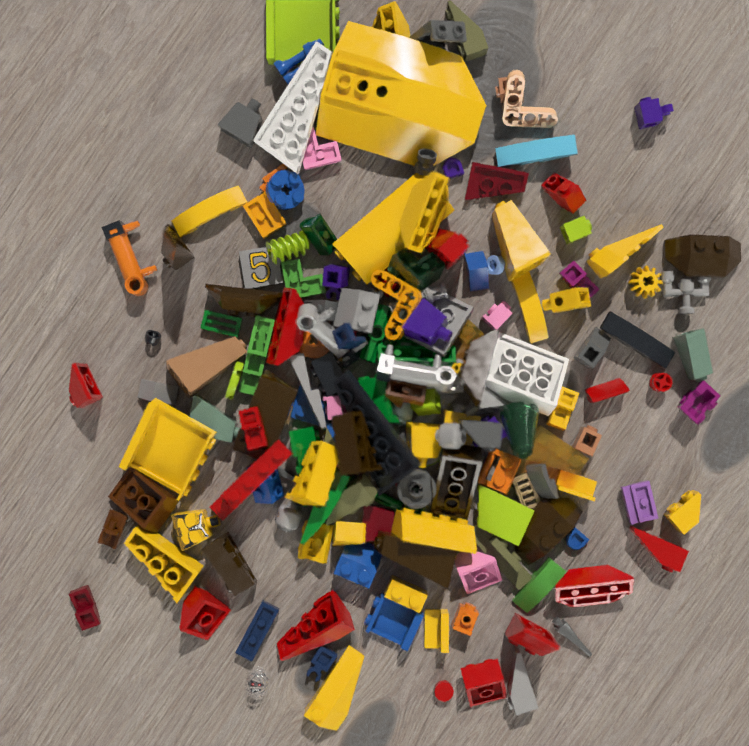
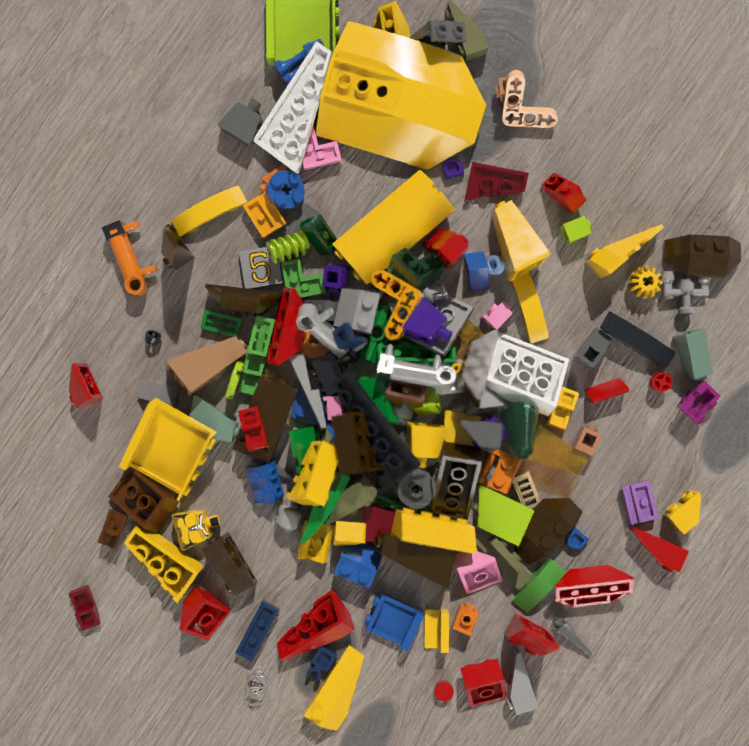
red arch [210,440,293,521] -> none
yellow brick [384,575,428,613] -> none
yellow wedge [399,171,449,253] -> none
dark grey wheel [414,149,437,176] -> none
light grey head [435,423,466,449] -> none
medium azure slope [495,135,578,168] -> none
dark grey slope [525,464,559,499] -> none
yellow torso [542,287,591,313] -> none
yellow panel [555,469,597,501] -> none
magenta slope [559,260,600,299] -> none
dark purple brick [634,97,674,129] -> none

